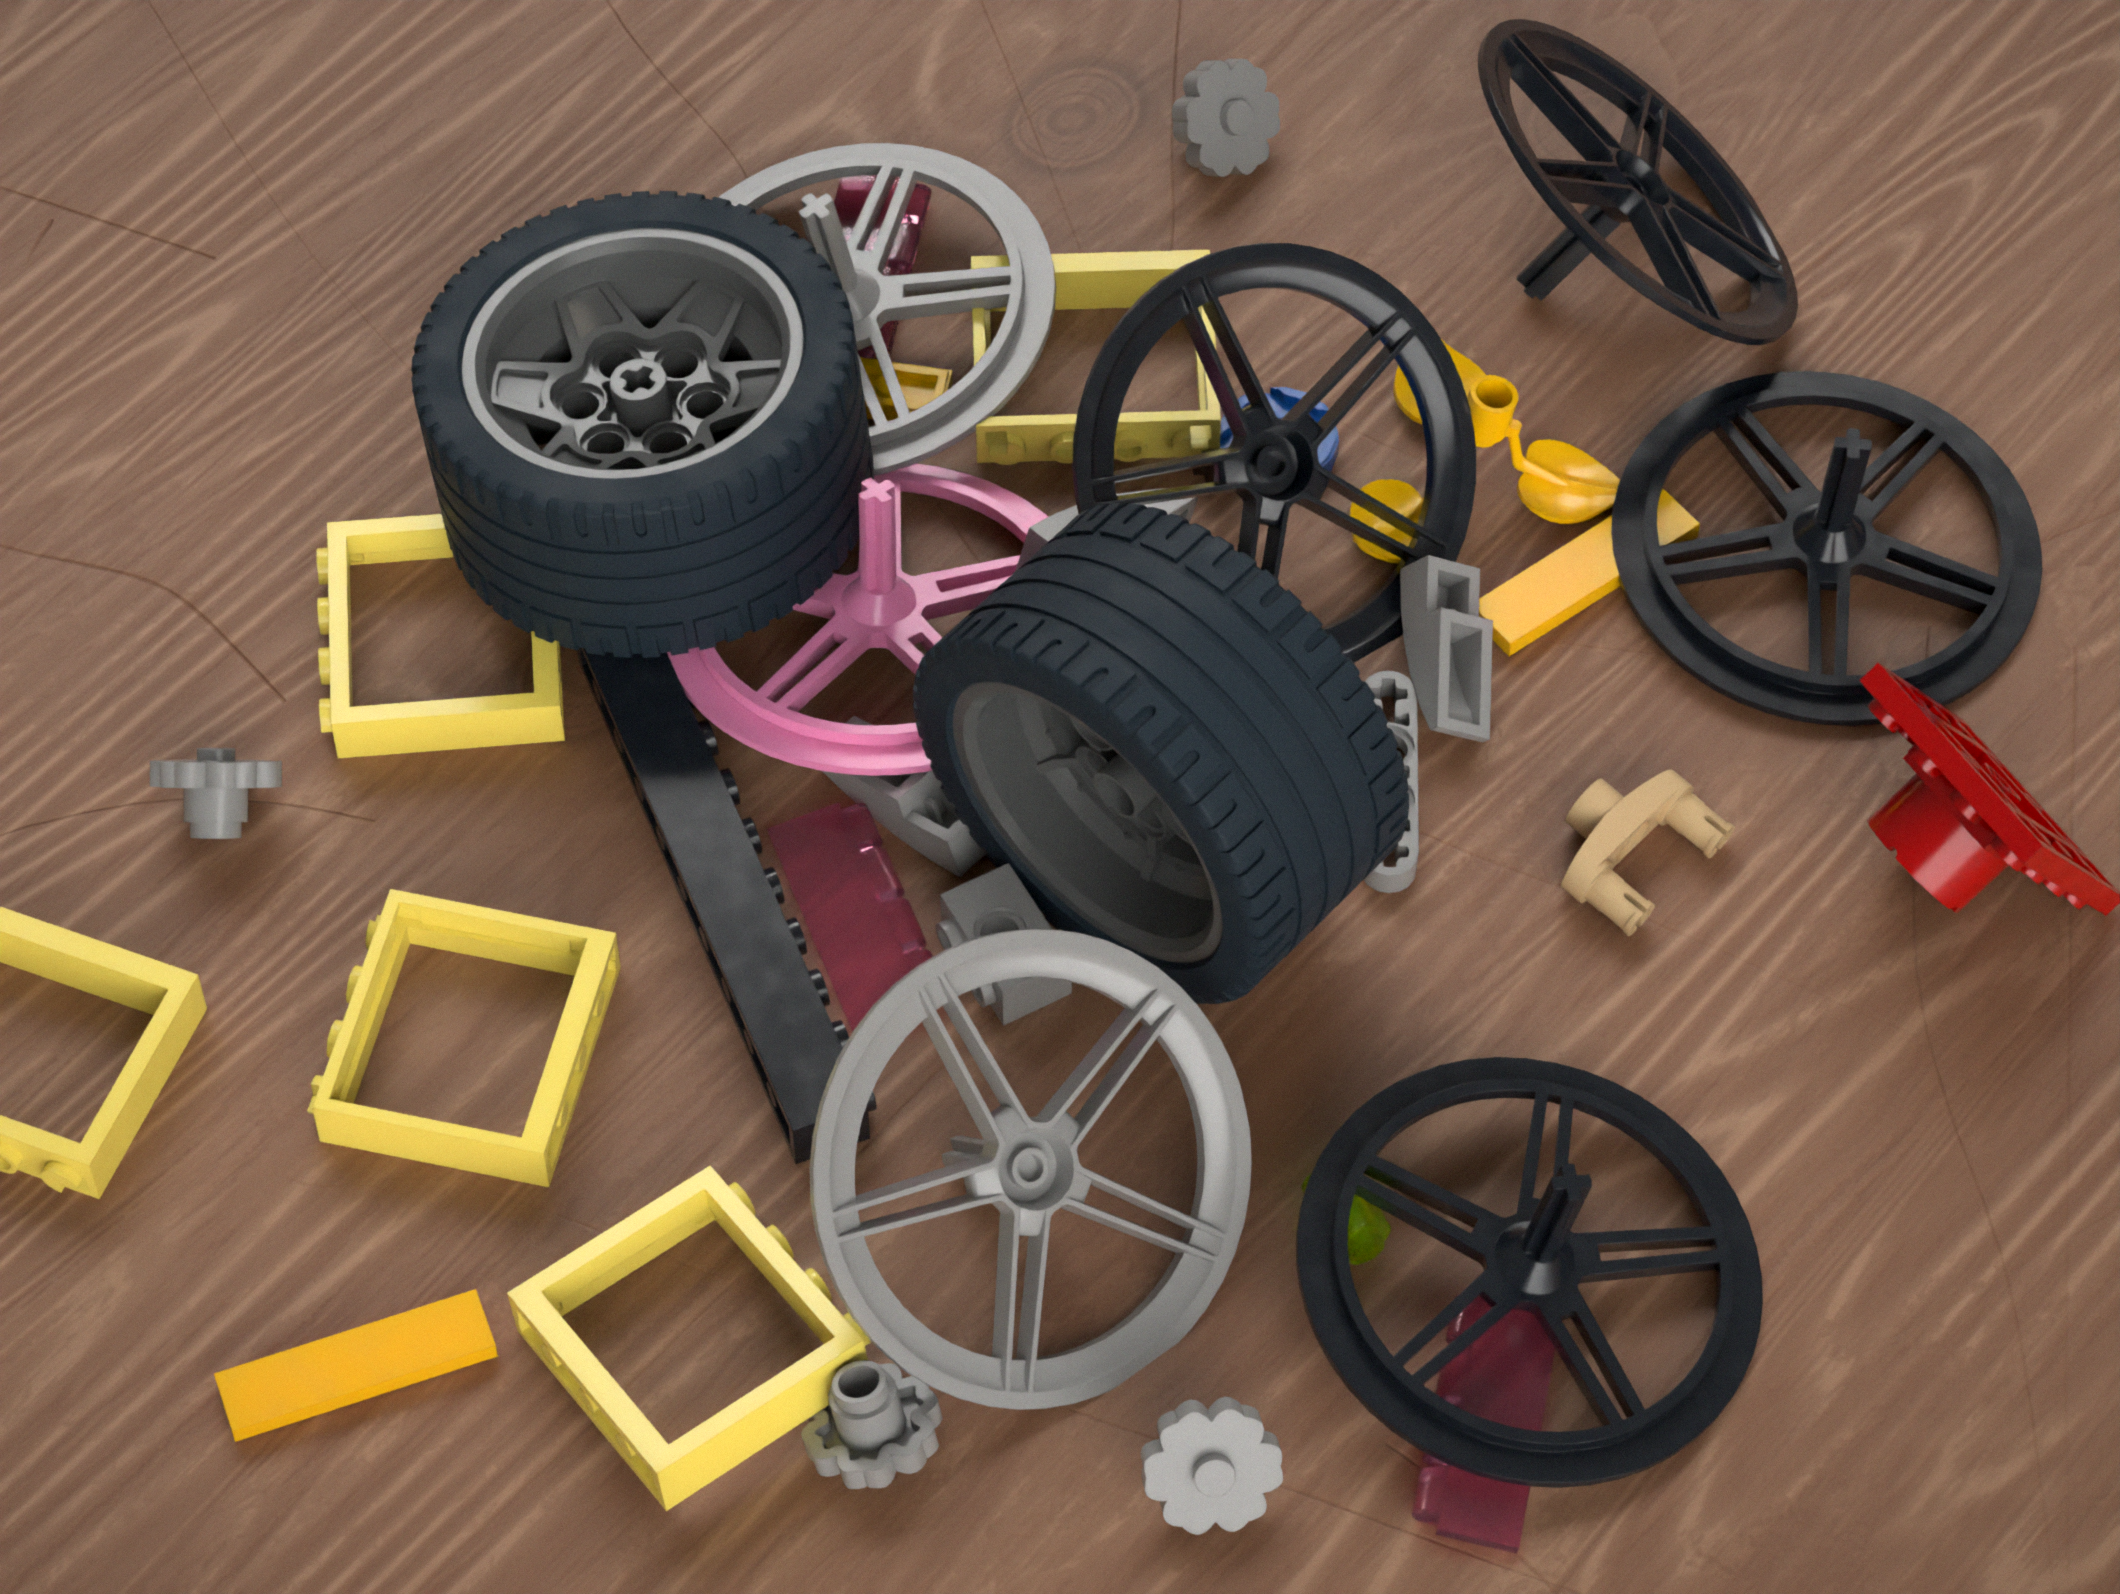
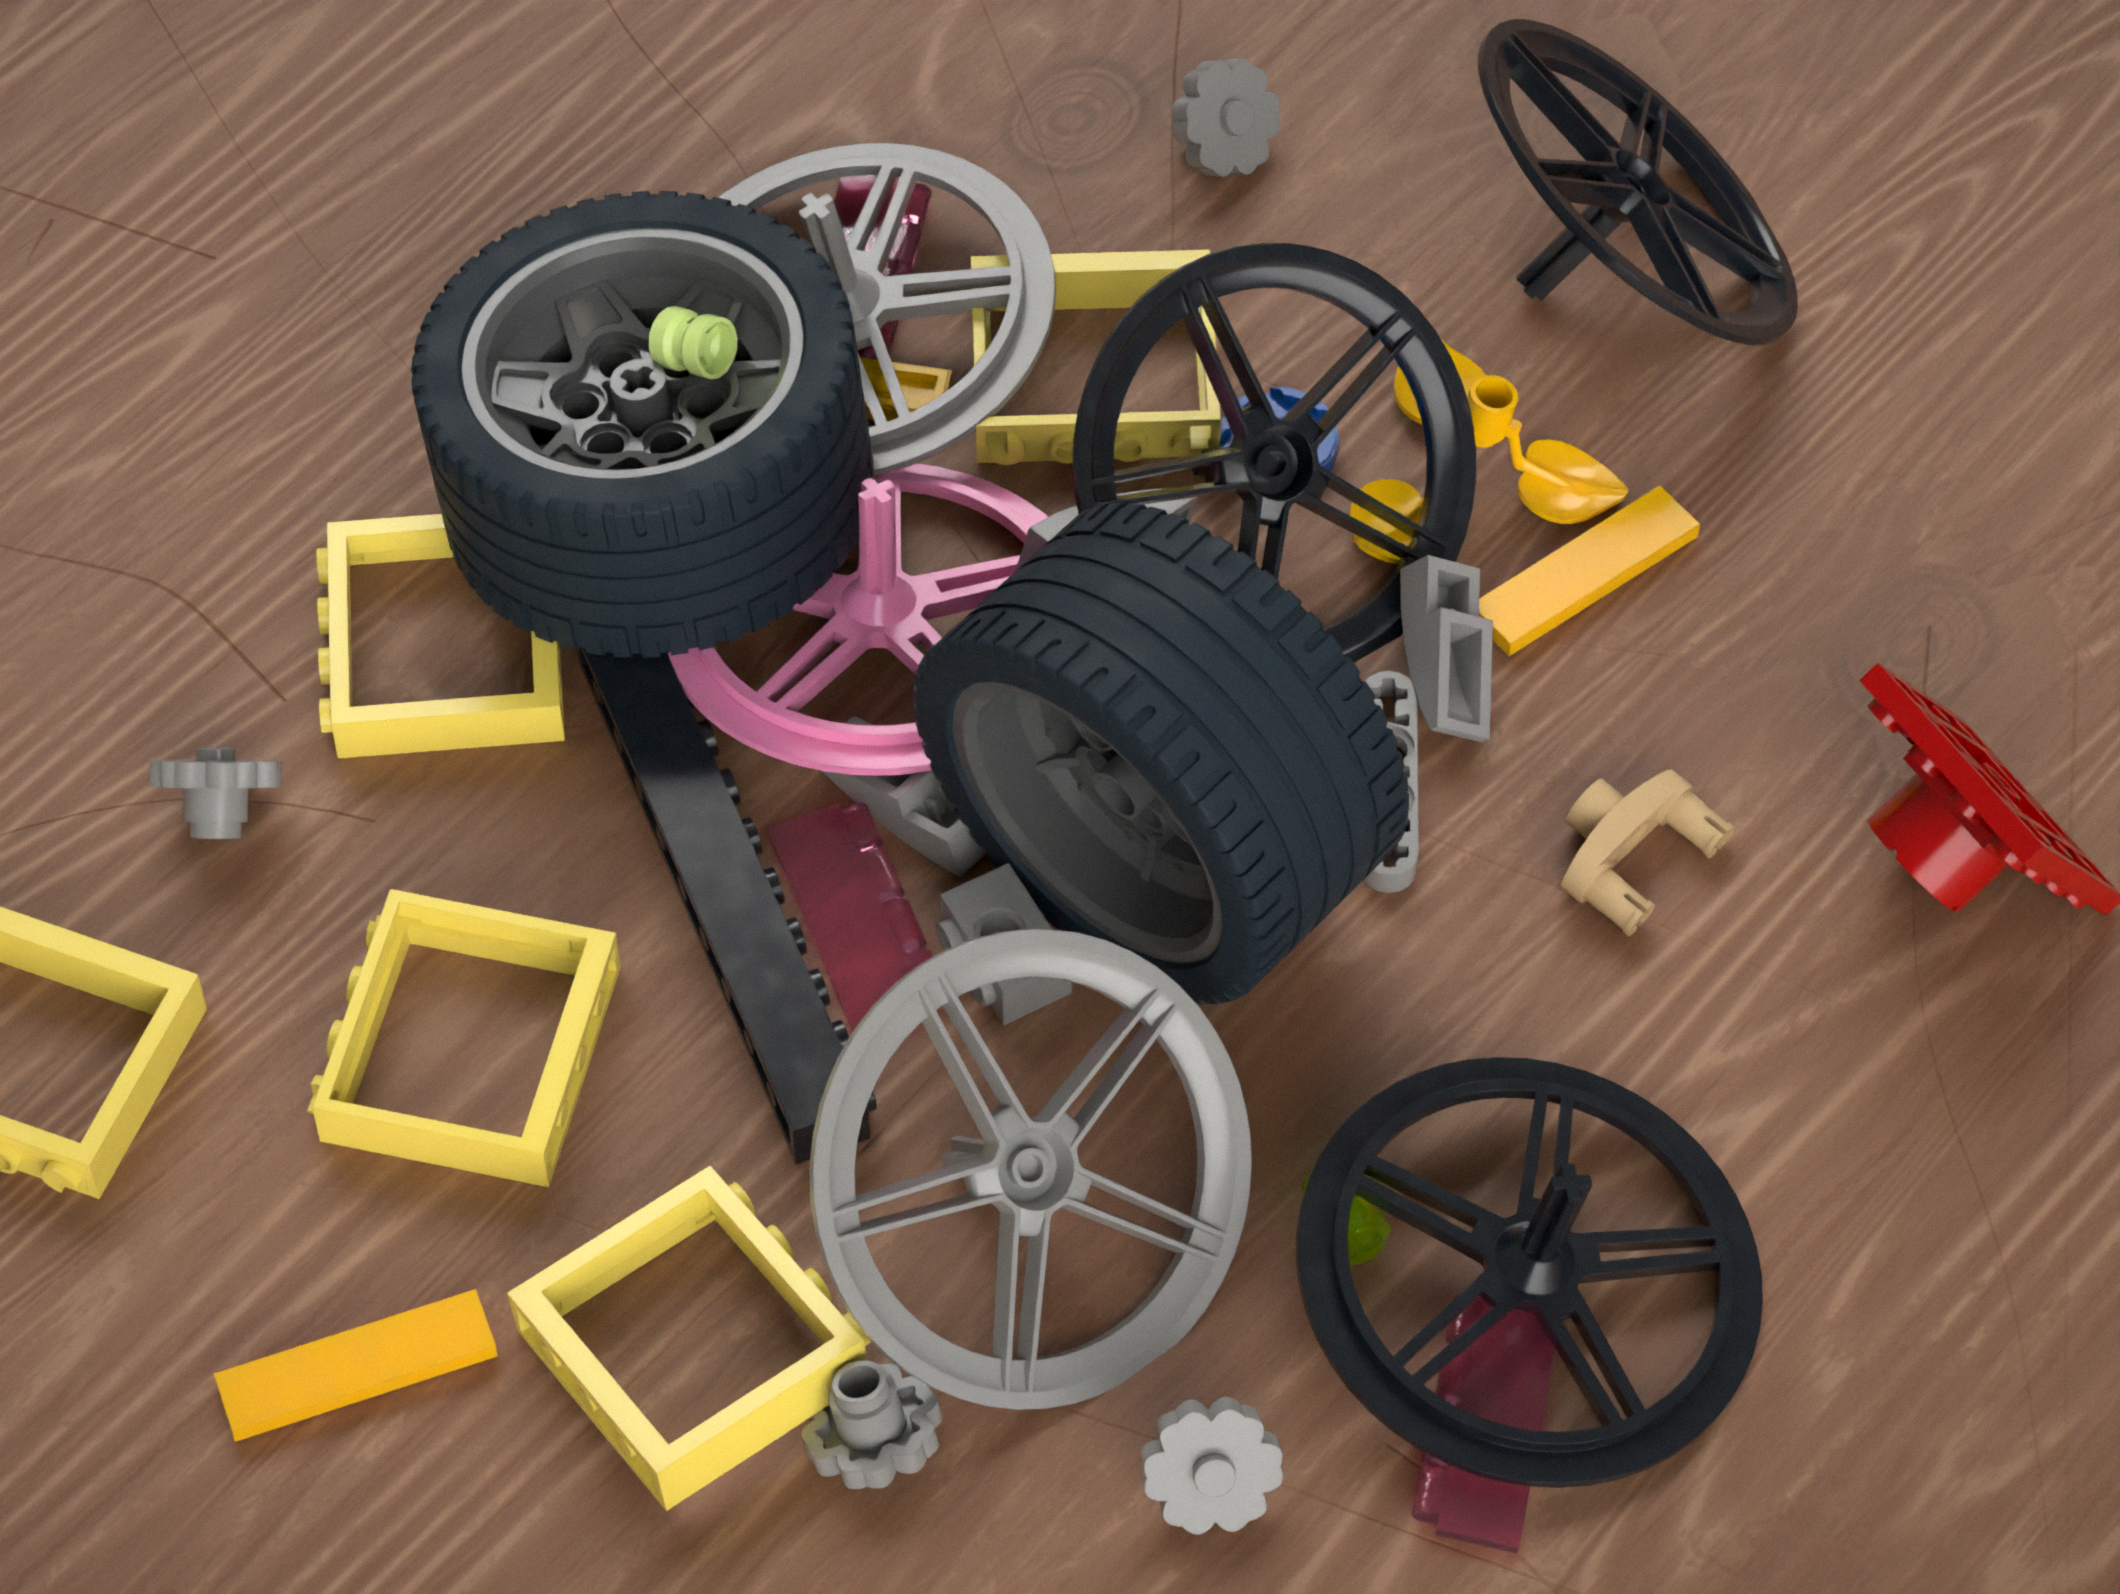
black wheel [1611,371,2042,726] -> none
none -> yellowish green wheel [649,306,738,379]

